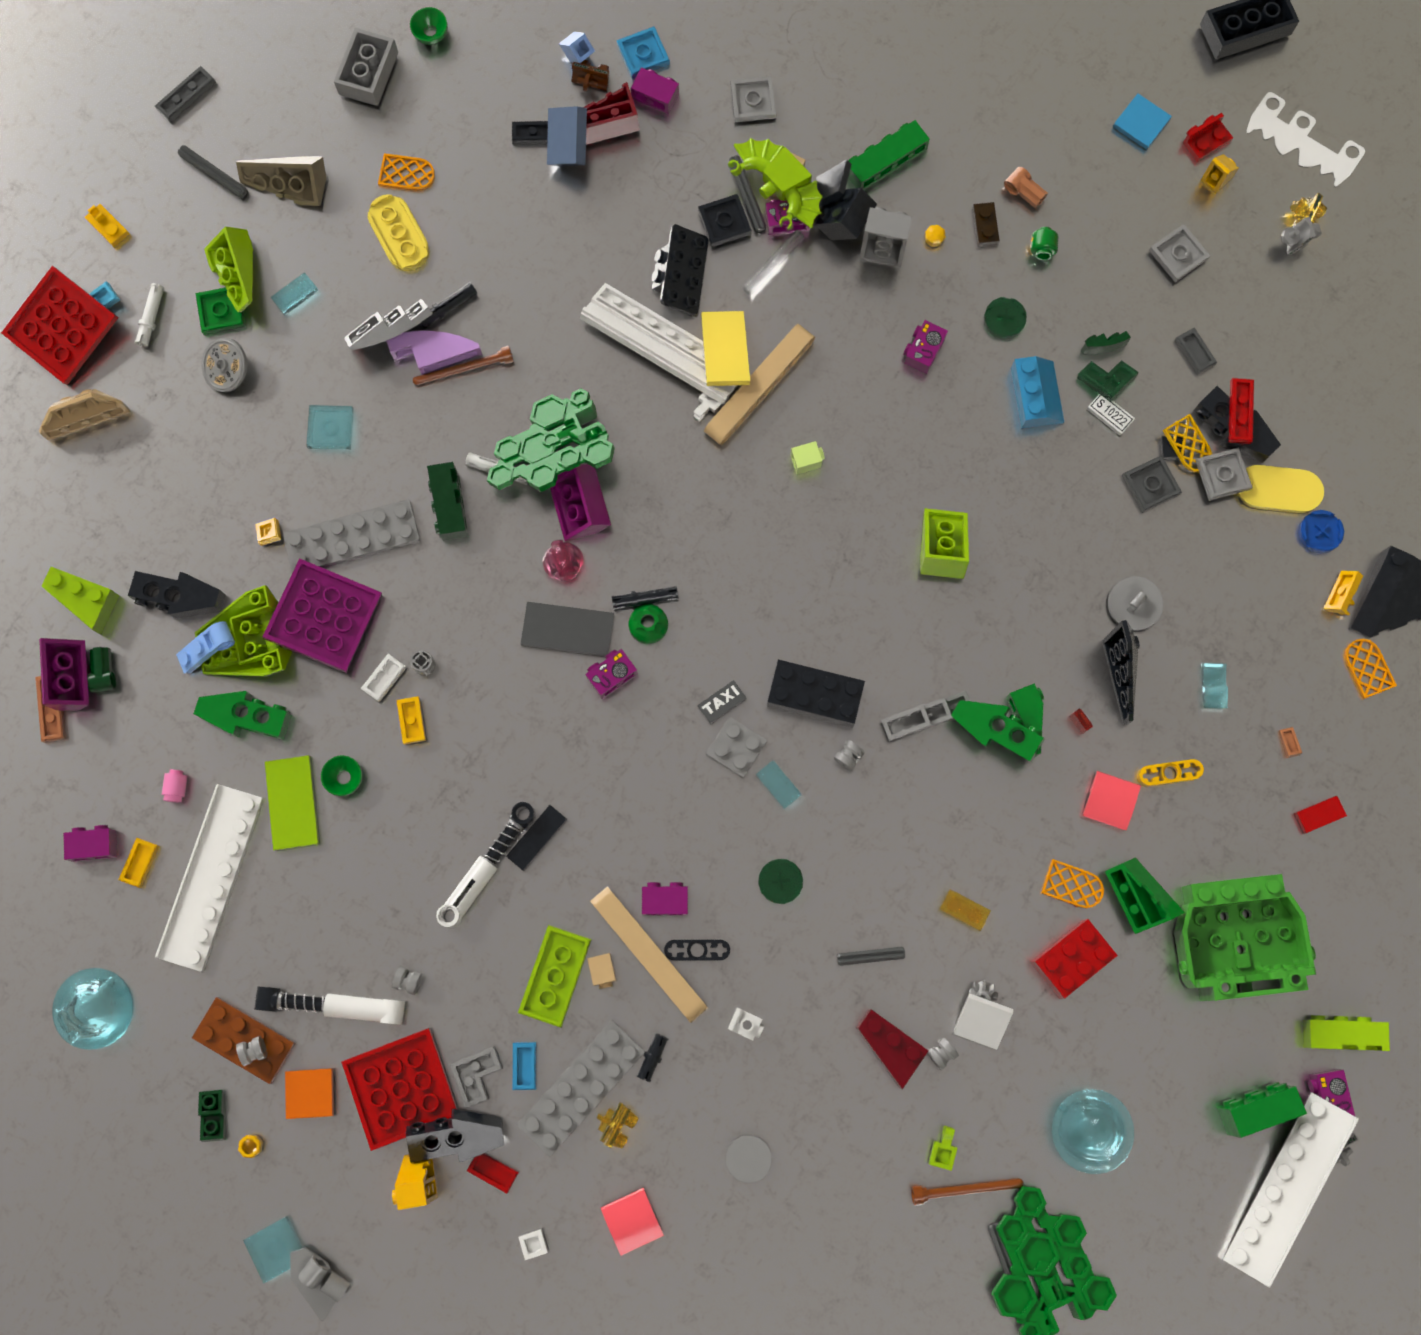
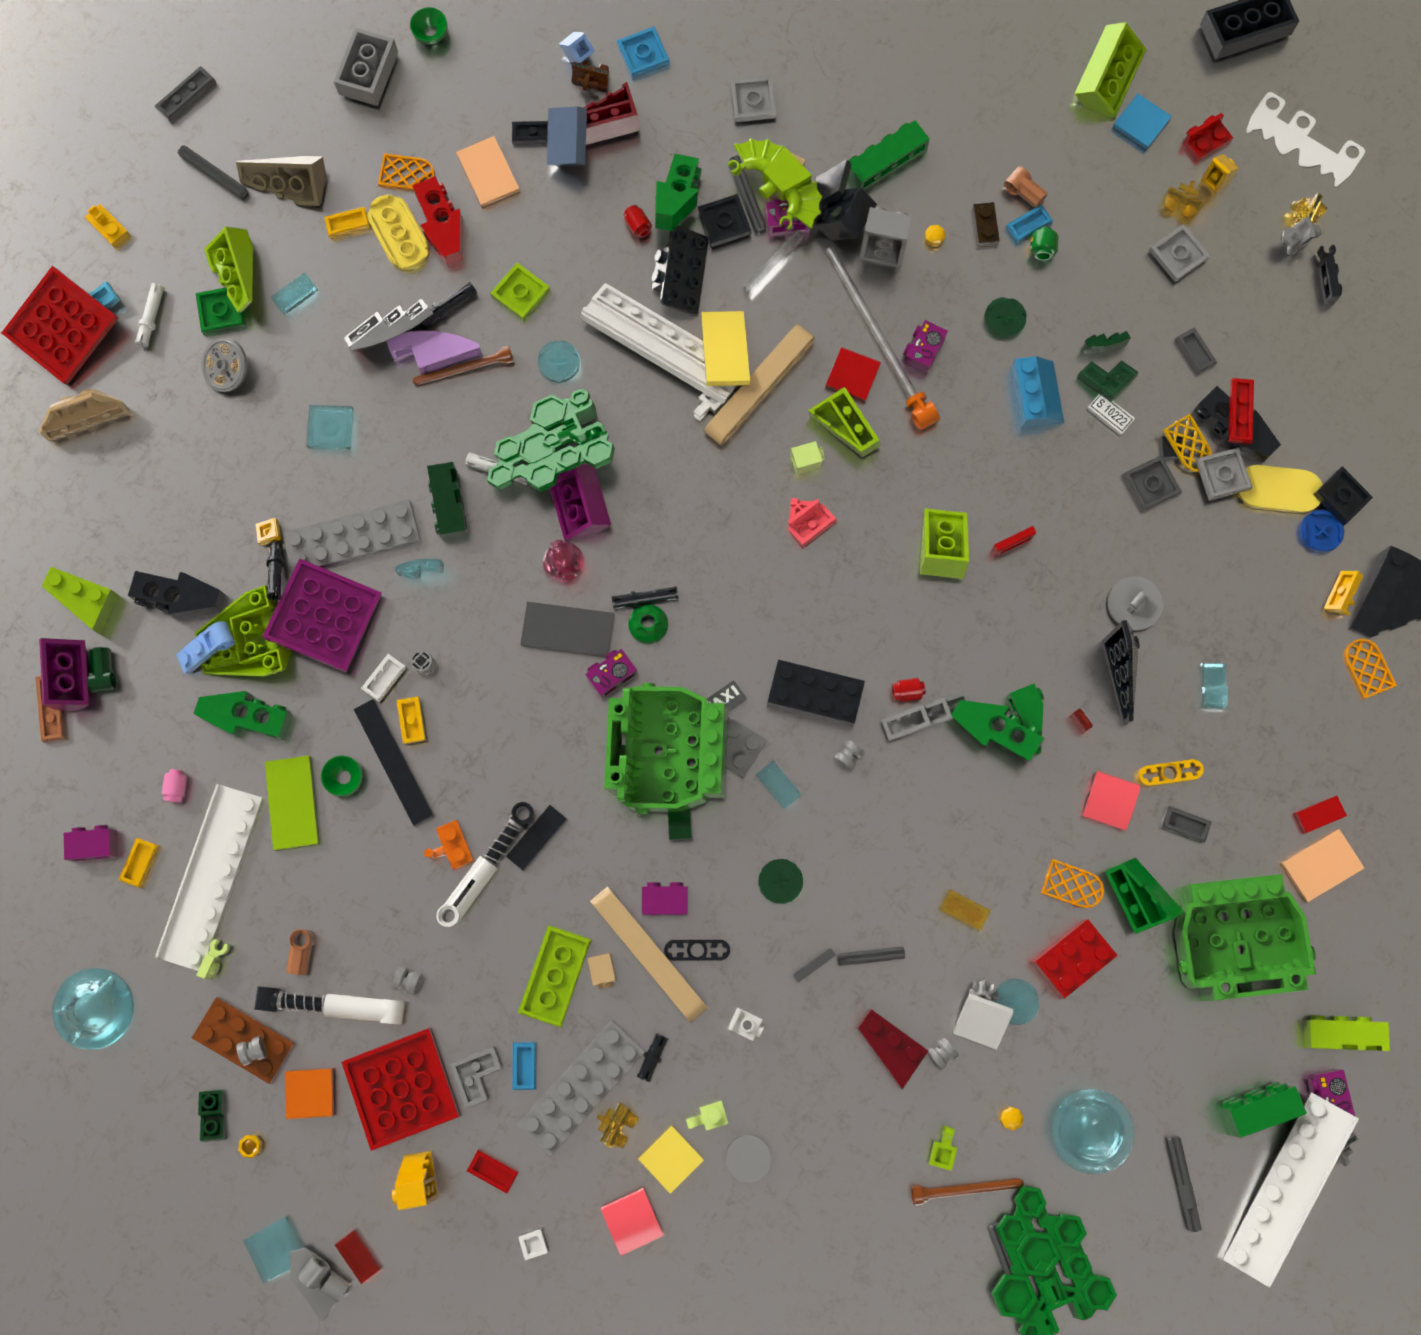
brick [406,1109,504,1163] -> none
magenta brick [631,67,679,115] -> none
nougat piece [1279,727,1302,758] -> none
none -> yellowish green plate [196,939,230,979]
none -> black pin [266,542,284,601]
none -> nougat piece [286,929,315,975]
none -> yellow tile [324,207,371,239]
none -> clear red tile [335,1229,382,1284]
none -> black tile [353,699,434,827]
none -> clear light blue slope [395,559,445,579]
none -> red brick [412,176,463,266]
none -> orange plate [424,820,475,870]
none -> light nougat tile [456,136,520,208]
none -> lime tile [490,262,550,321]
none -> clear light blue tile [538,341,581,383]
none -> bright green piece [604,683,729,814]
none -> red brick [623,205,652,238]
none -> light yellow tile [638,1125,704,1194]
none -> green brick [655,154,702,231]
none -> dark green slope [668,808,693,841]
none -> yellowish green plate [686,1101,728,1131]
none -> coral slope [788,498,837,548]
none -> dark grey tile [793,949,836,982]
none -> lime wedge [808,387,881,458]
none -> red tile [825,347,881,402]
none -> flat silver piece [826,246,940,430]
none -> red brick [892,678,926,703]
none -> red tile [991,526,1036,557]
none -> clear light blue tile [994,979,1039,1025]
none -> yellow tile [1000,1106,1024,1131]
none -> dark azure tile [1005,204,1053,244]
none -> lime slope [1075,22,1147,118]
none -> dark grey tile [1162,806,1212,843]
none -> clear yellow hips [1164,180,1205,219]
none -> dark grey axle [1168,1136,1202,1232]
none -> light nougat tile [1280,829,1364,903]
none -> black tile [1313,466,1373,526]
none -> black plate [1317,245,1342,305]

